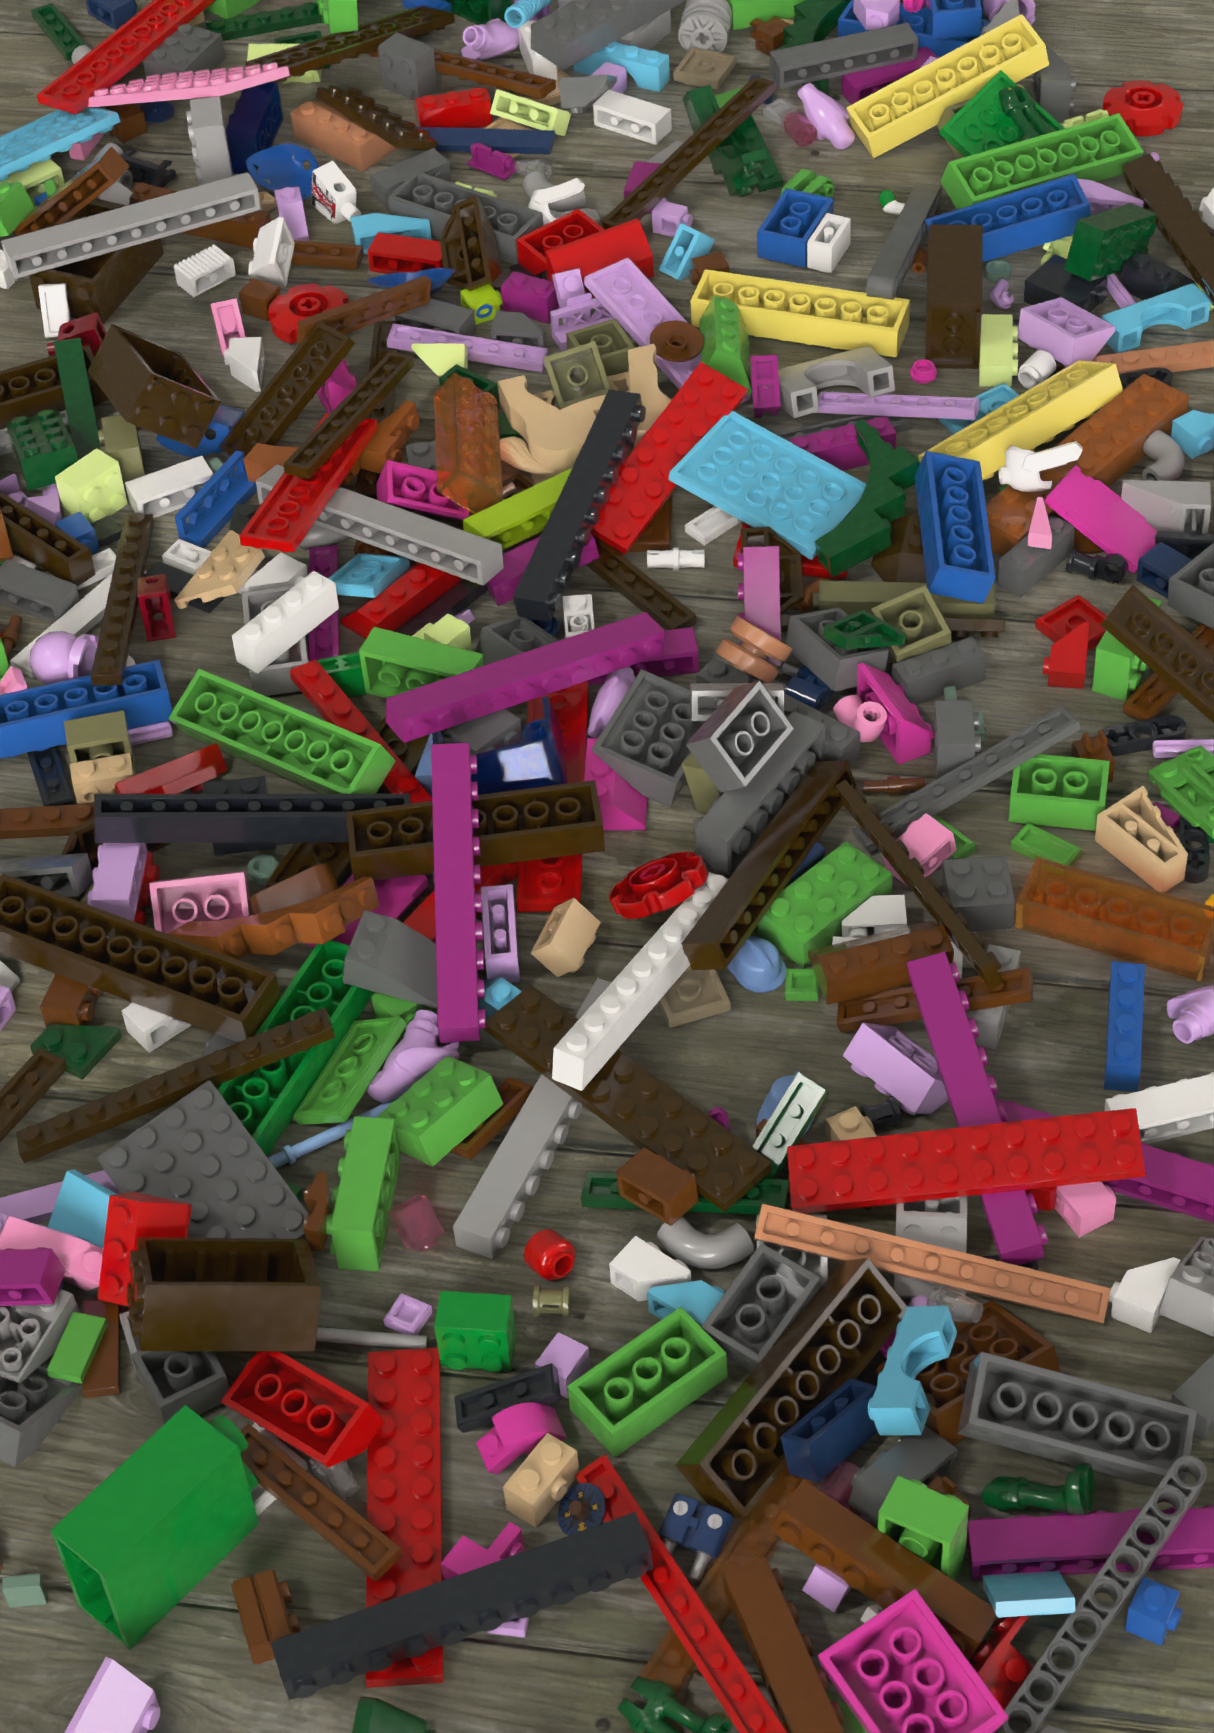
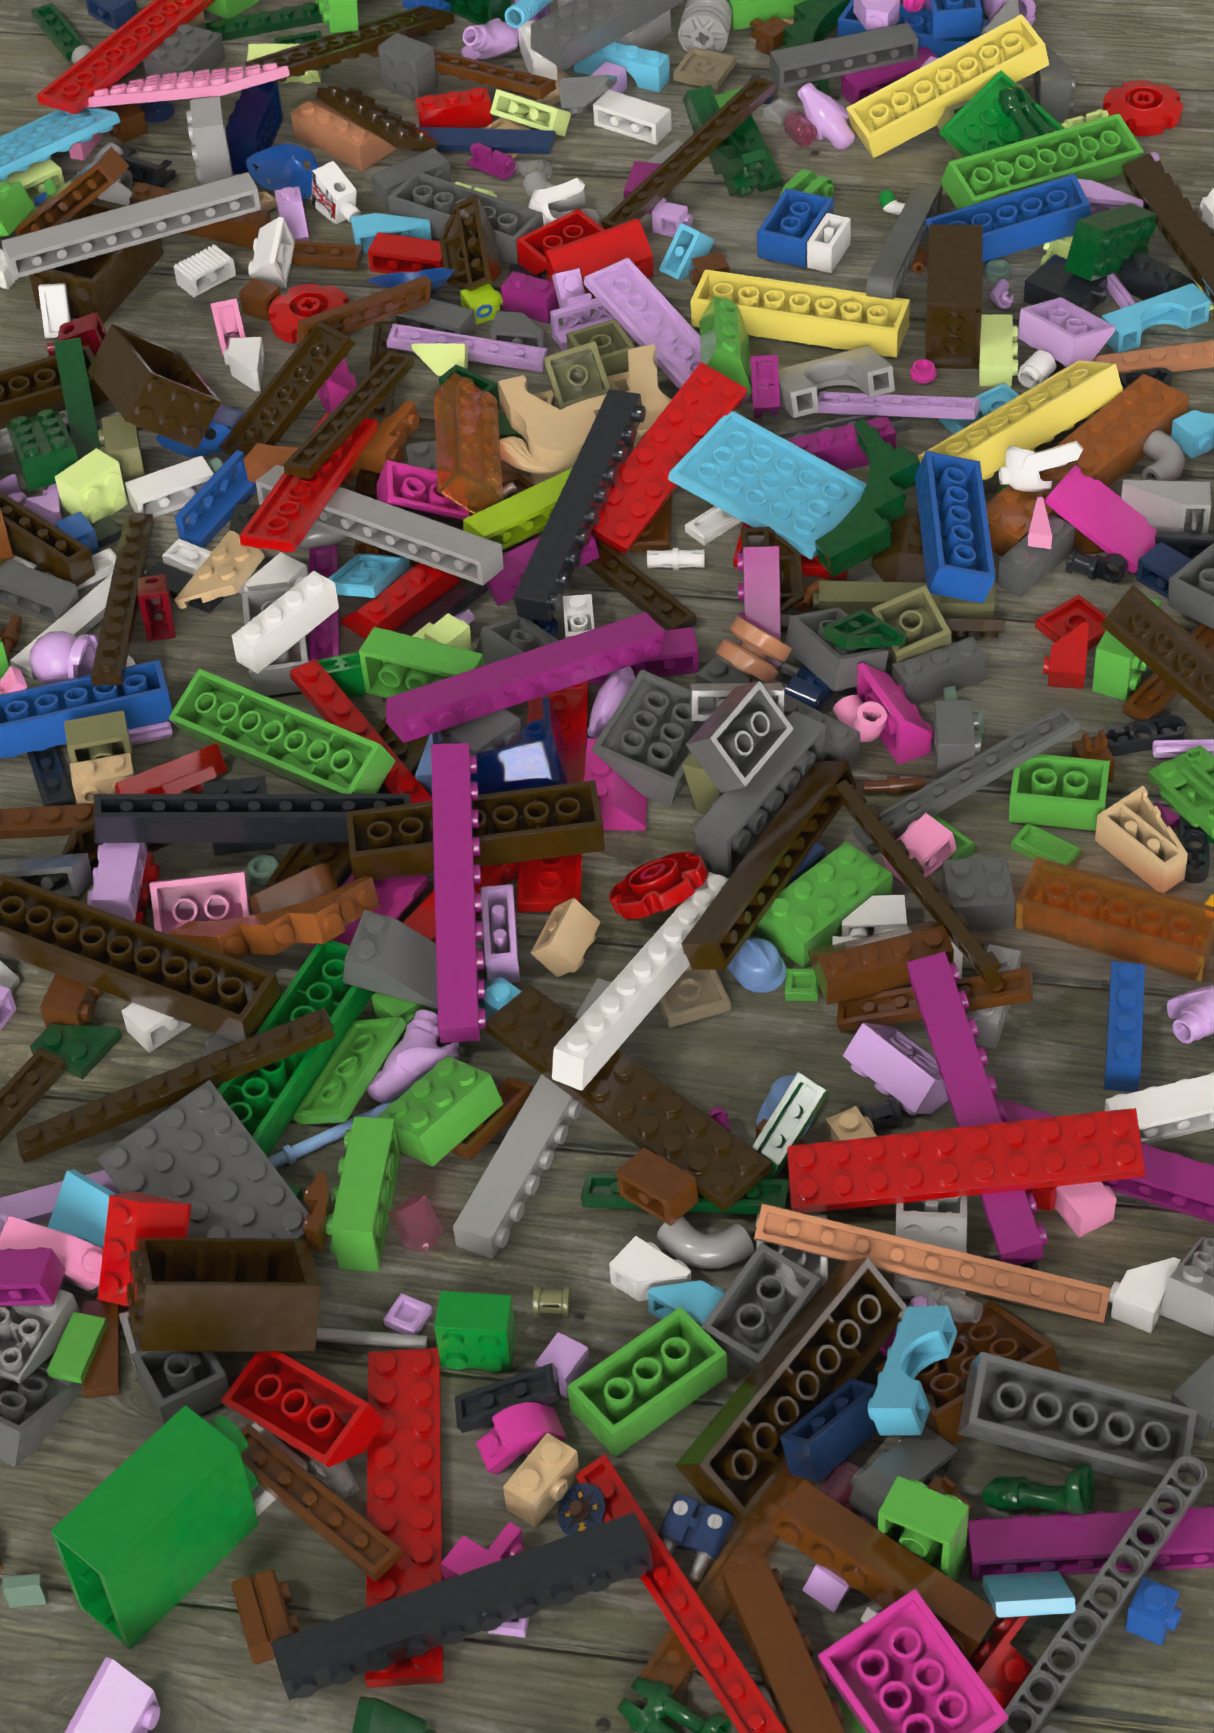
red head [524,1229,576,1281] -> none
reddish brown dish [650,320,704,362] -> none

